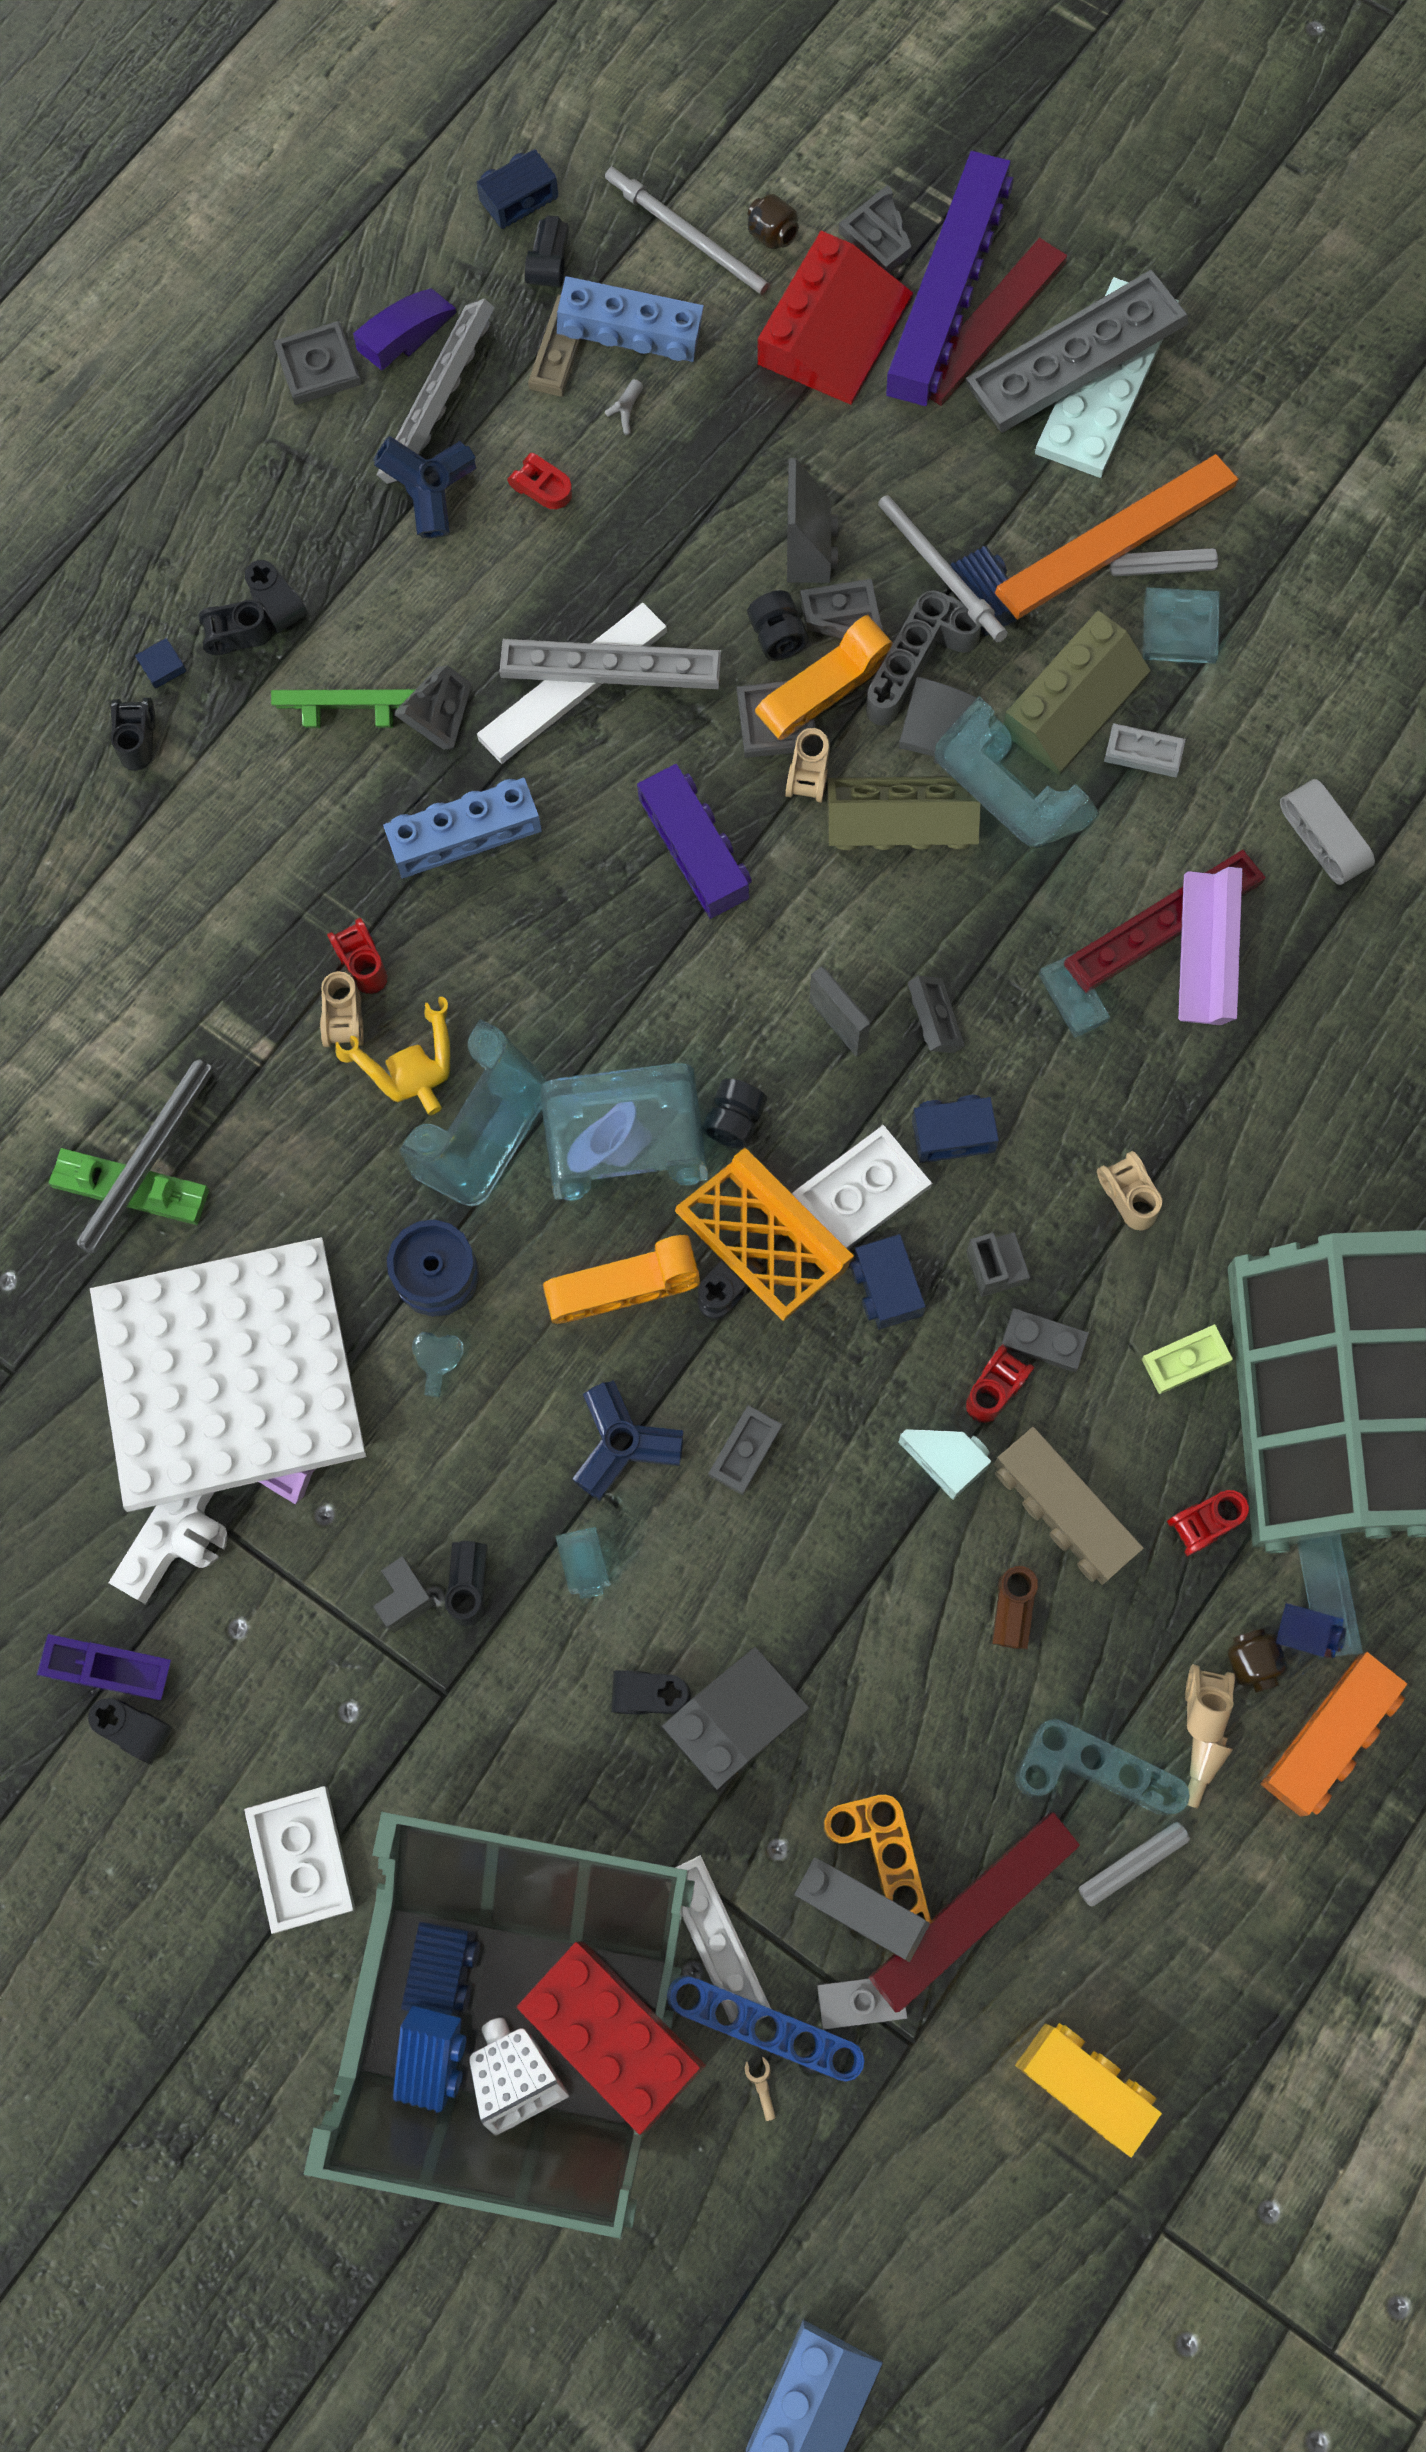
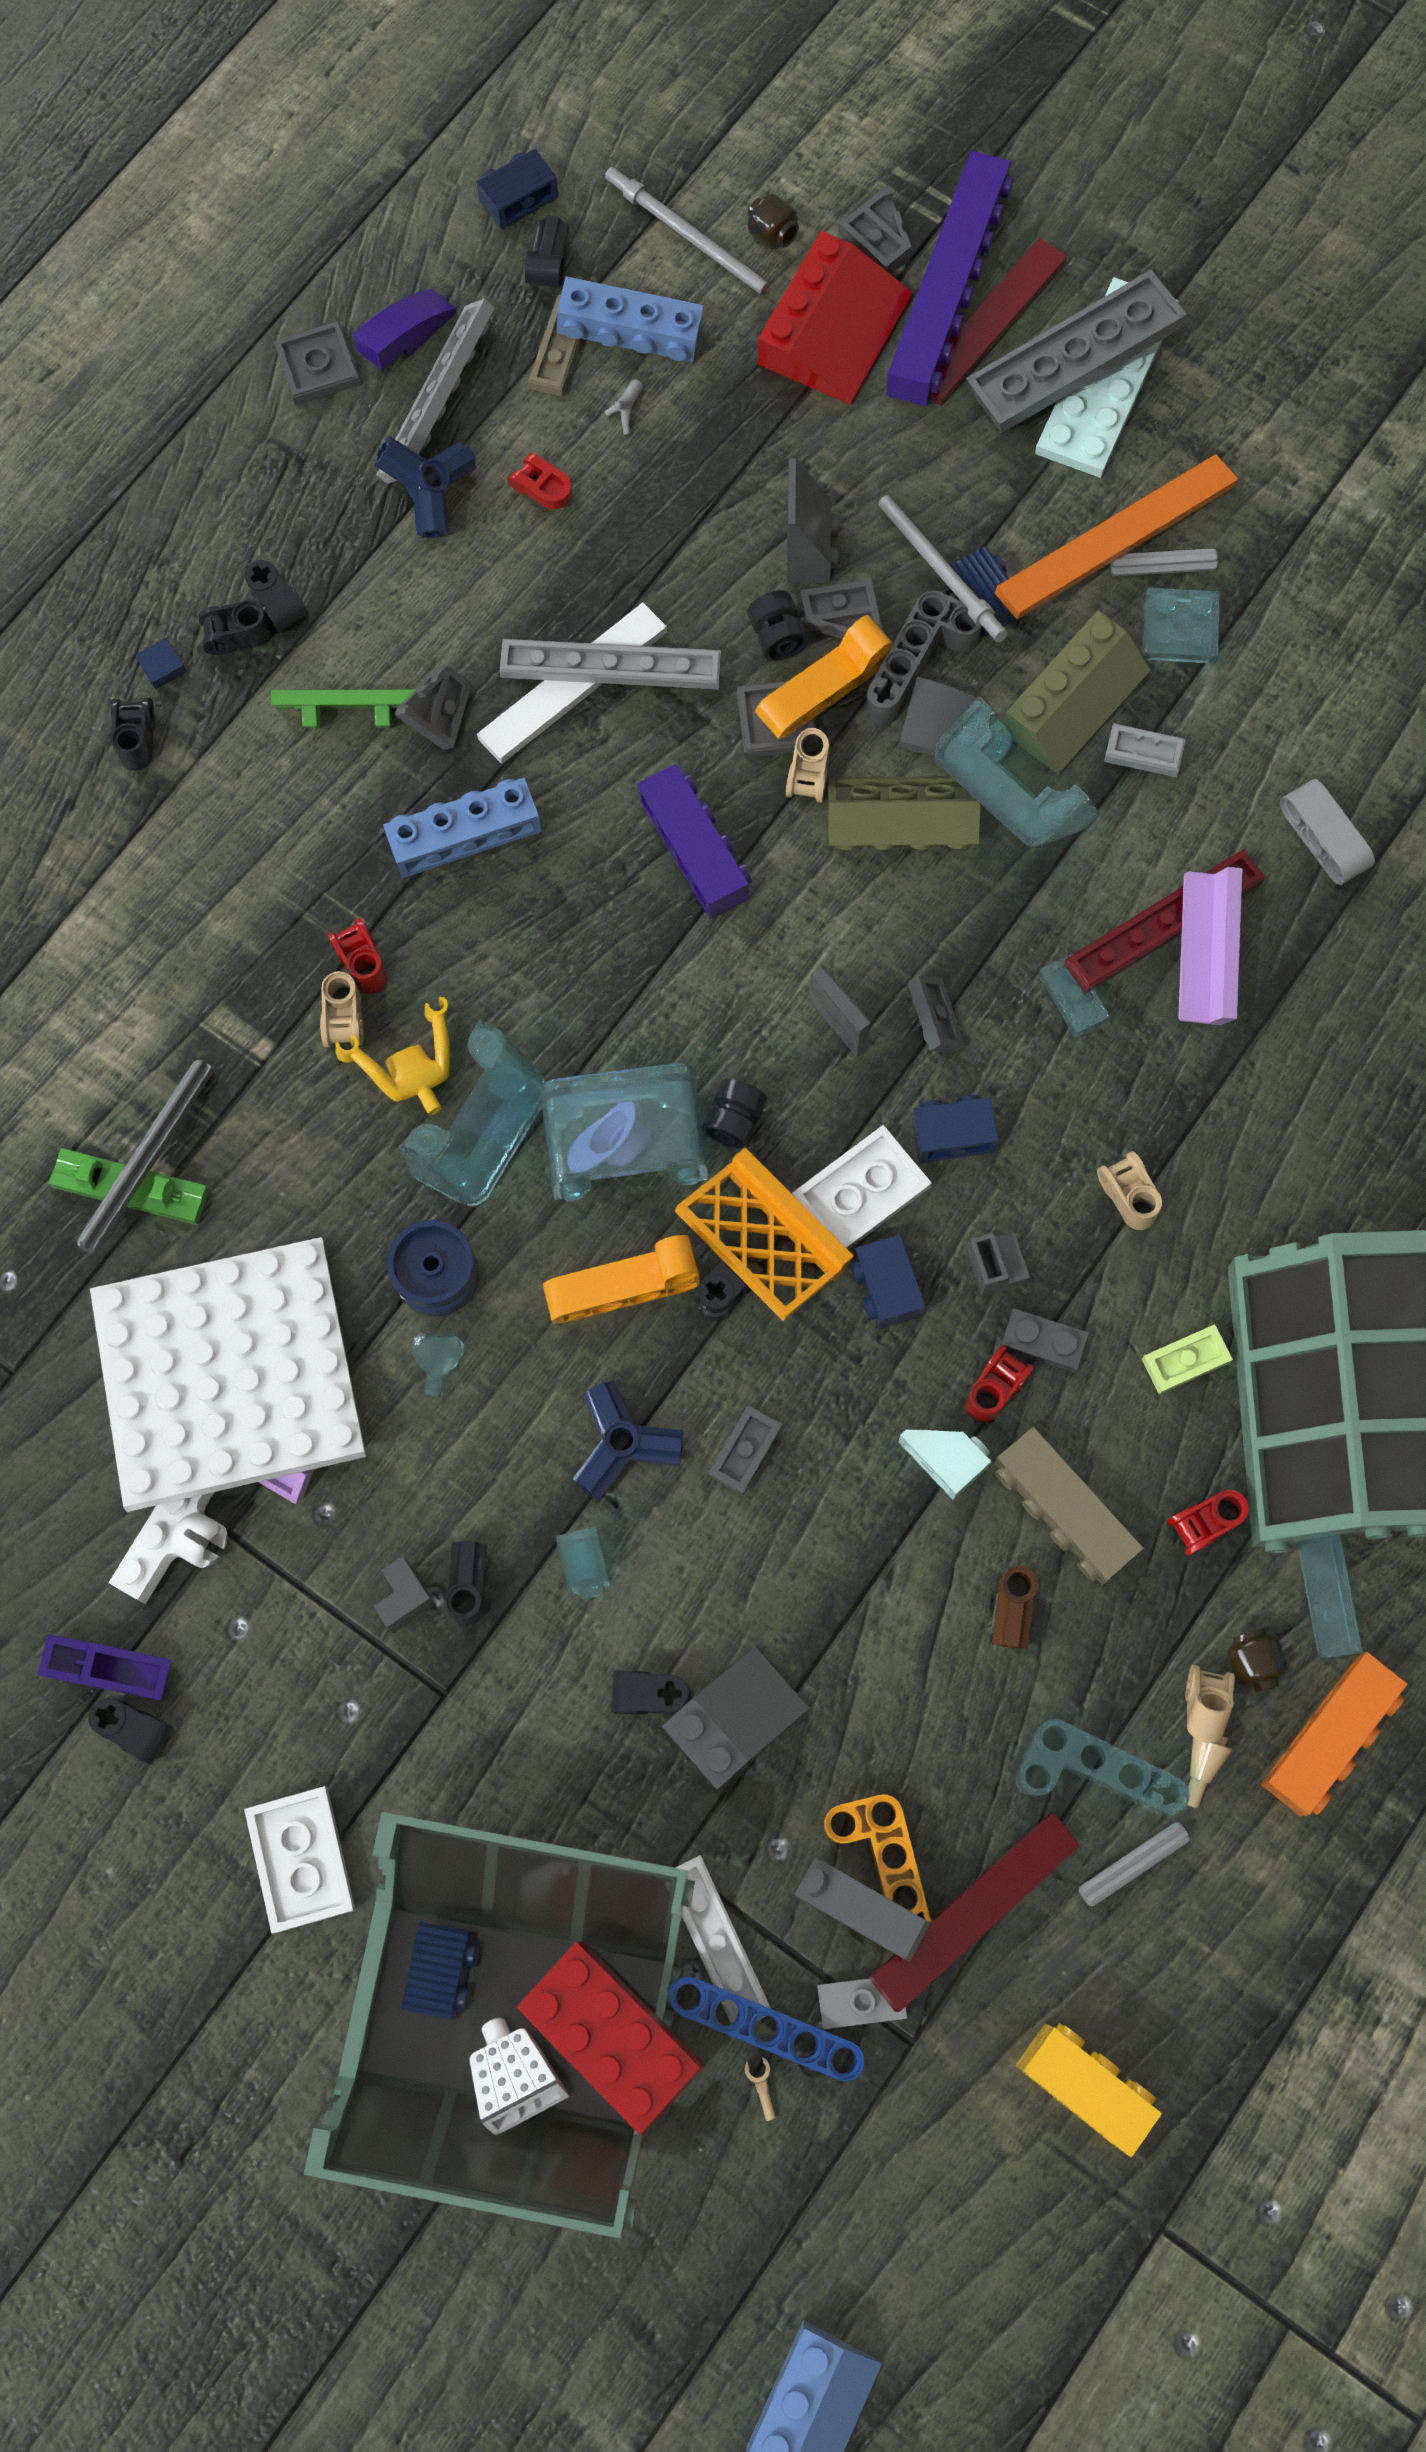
blue brick [393,2006,466,2113] -> none
clear blue brick [1276,1603,1346,1659] -> none

